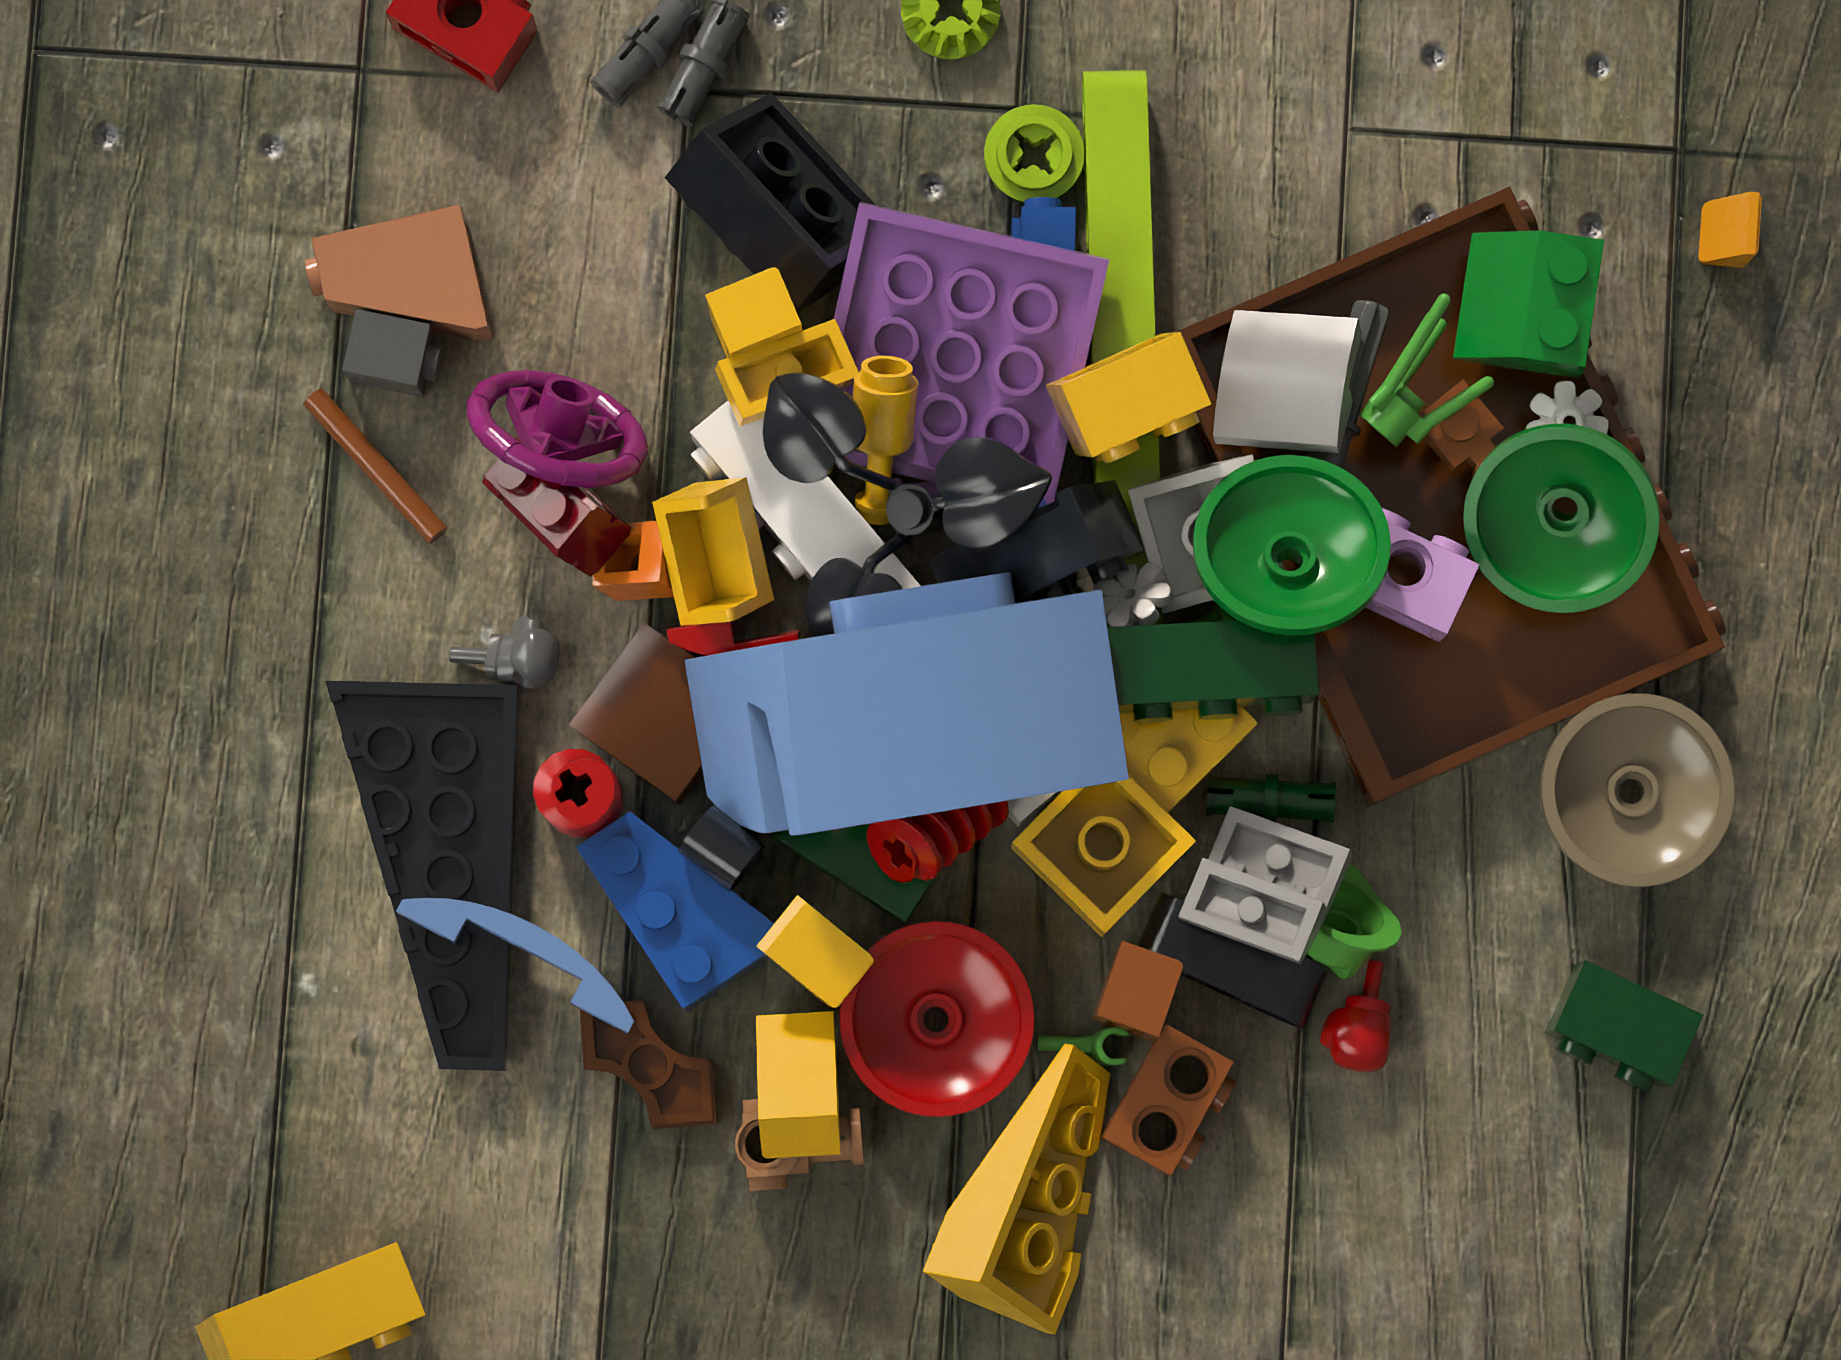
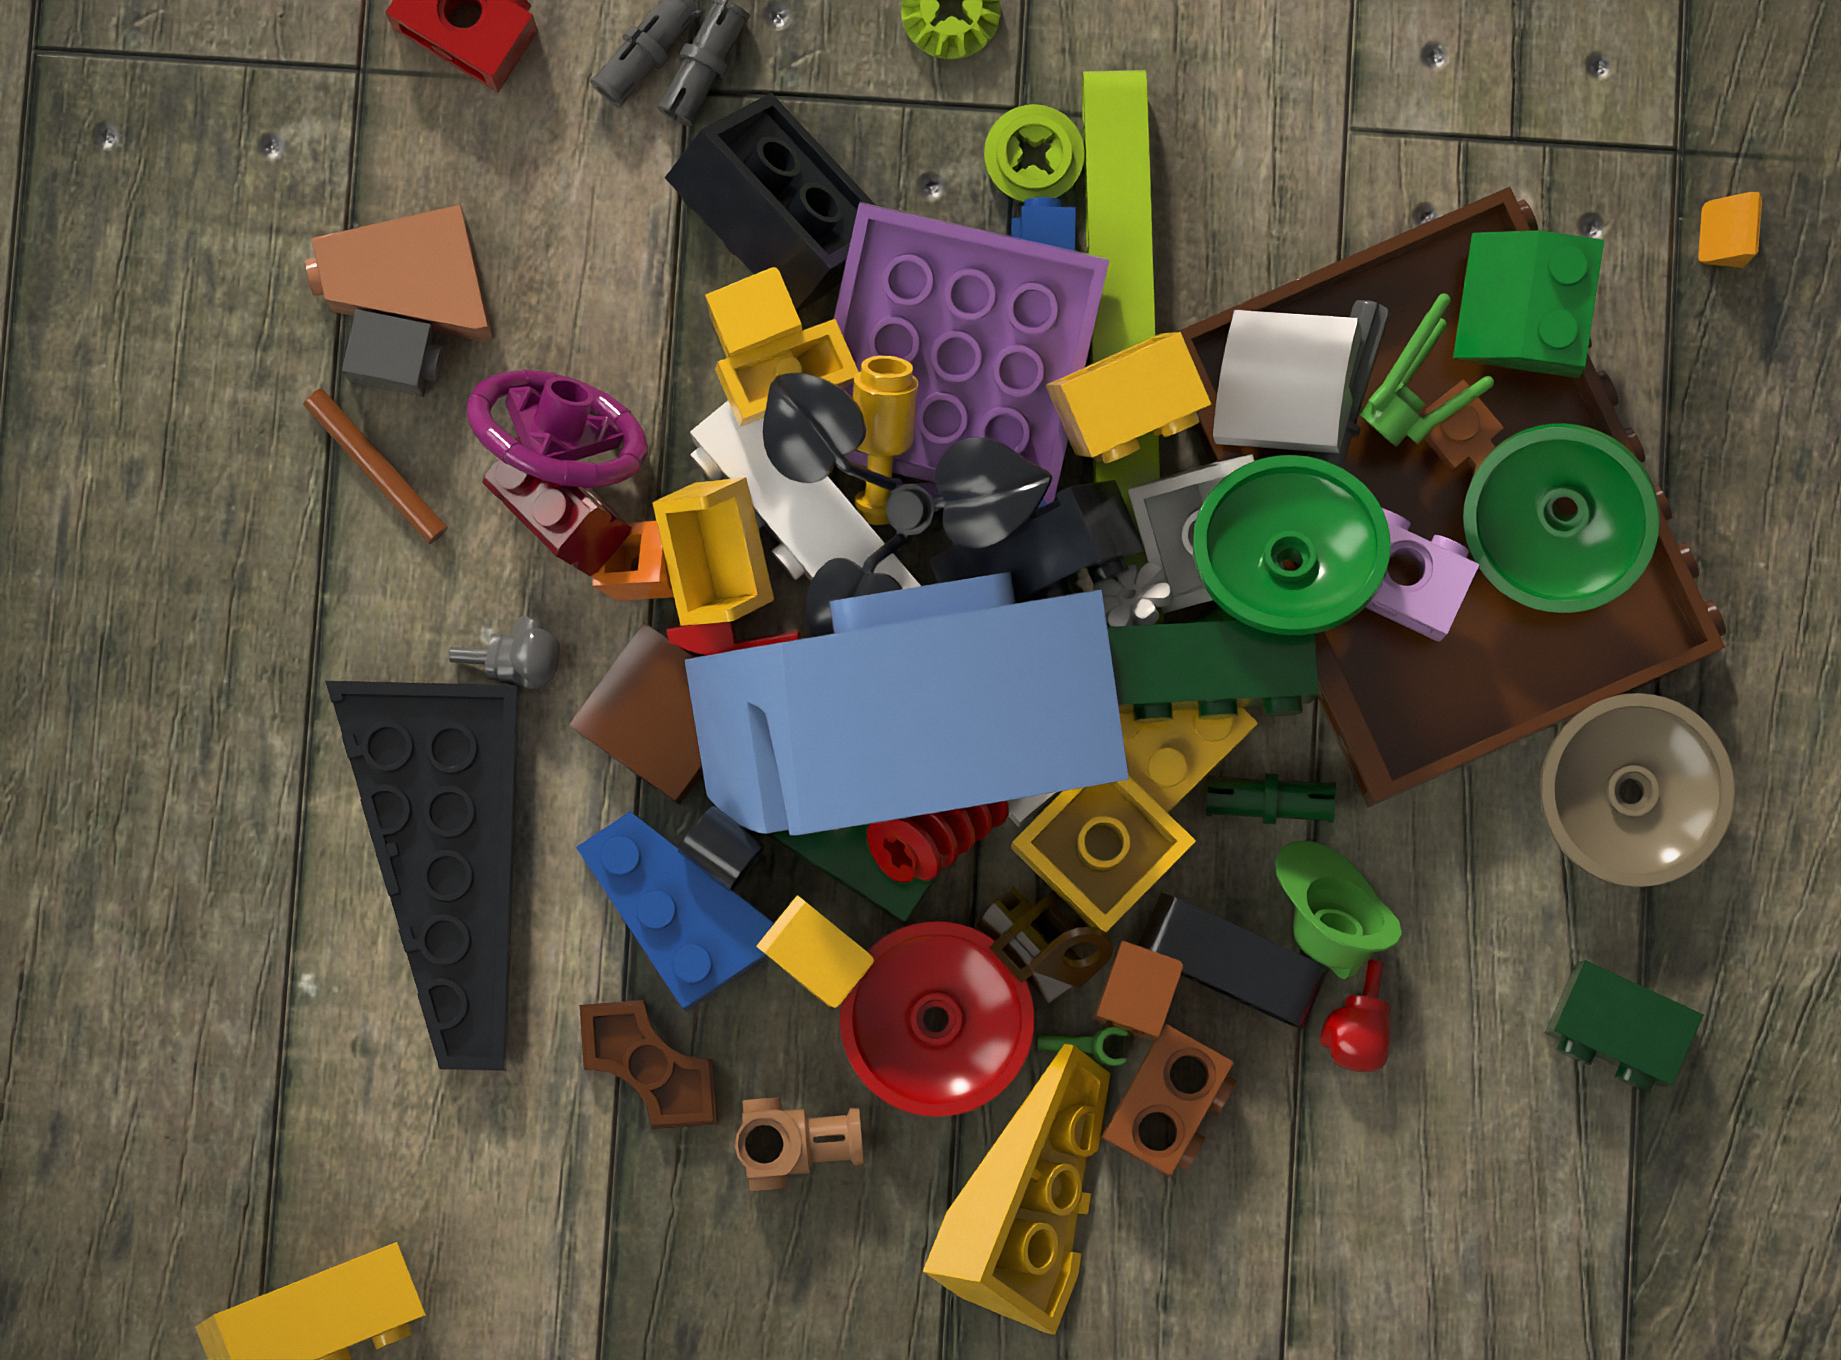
medium blue slope [396,898,634,1034] -> none
red piece [533,749,623,838] -> none
yellow panel [756,1011,841,1159] -> none
light grey slope [1178,806,1352,964] -> none
white plant [1526,381,1609,434] -> none
none -> dark brown piece [977,886,1113,1003]

